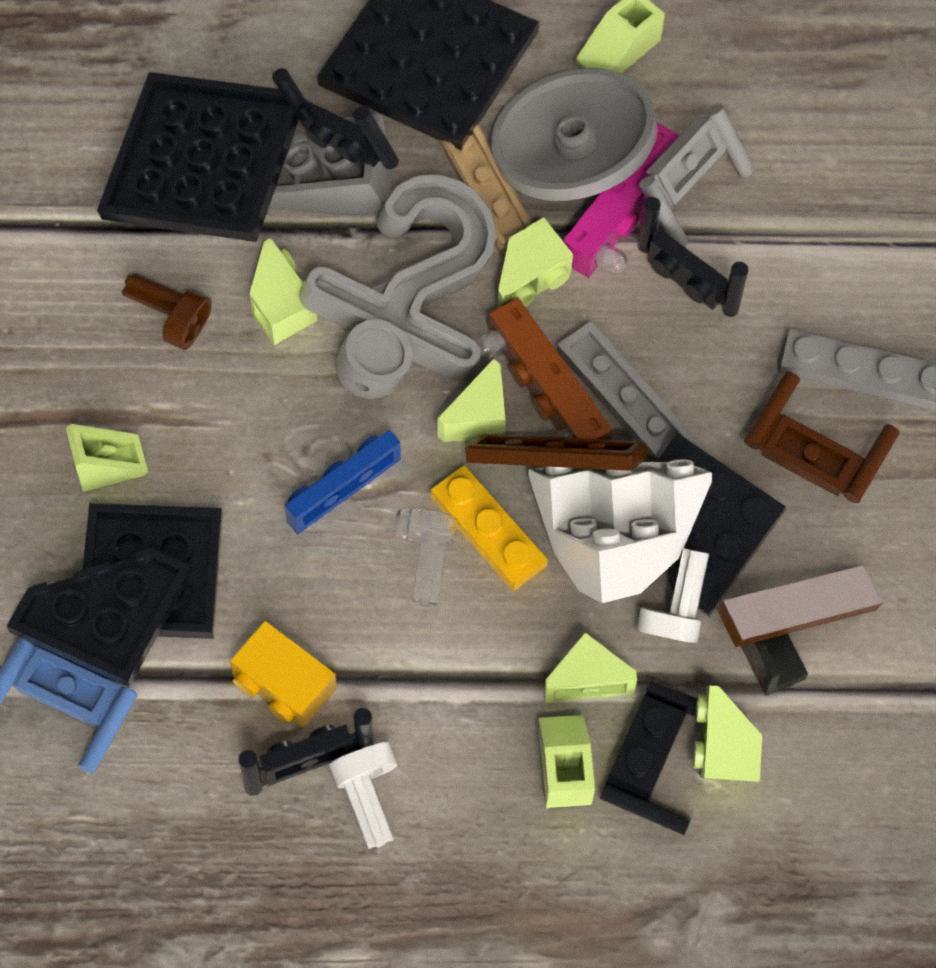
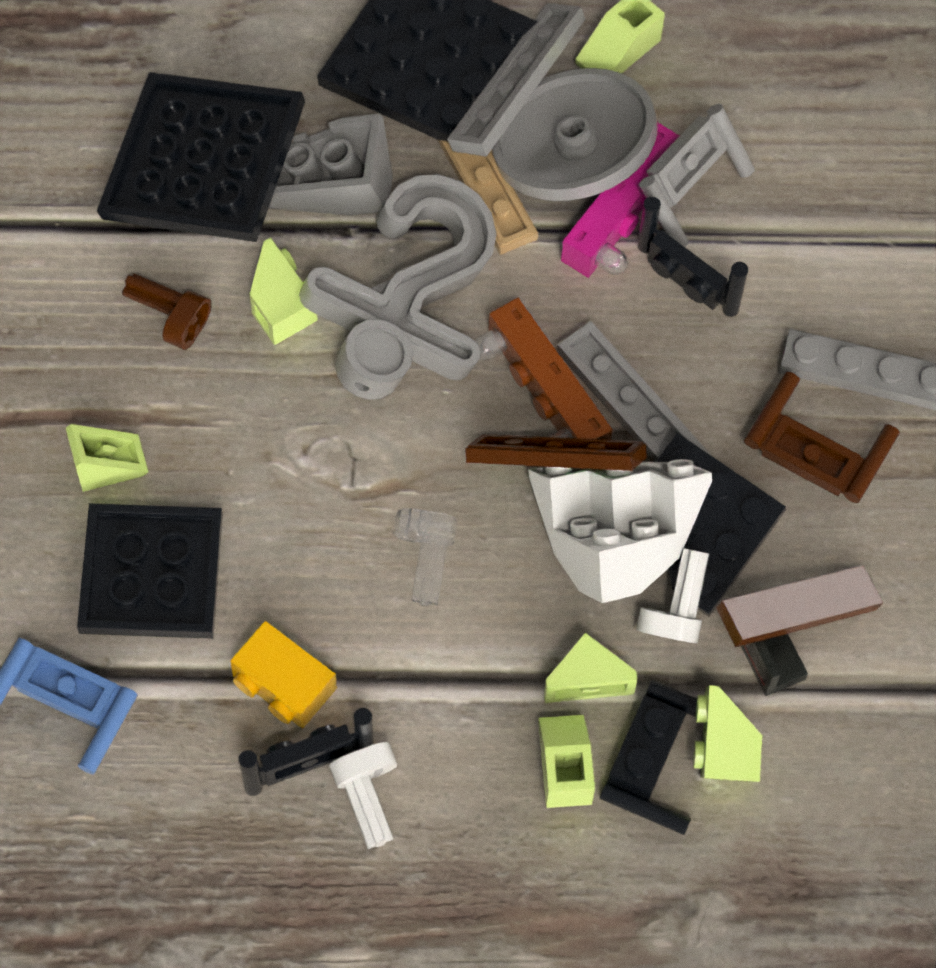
black plate [7,548,193,687] -> none
black plate [272,68,399,169] -> none
blue plate [285,429,401,535] -> none
yellow plate [430,465,548,592] -> none
yellowish green slope [437,359,506,442] -> none
yellowish green slope [497,217,573,309] -> none
none -> light grey plate [447,3,585,157]

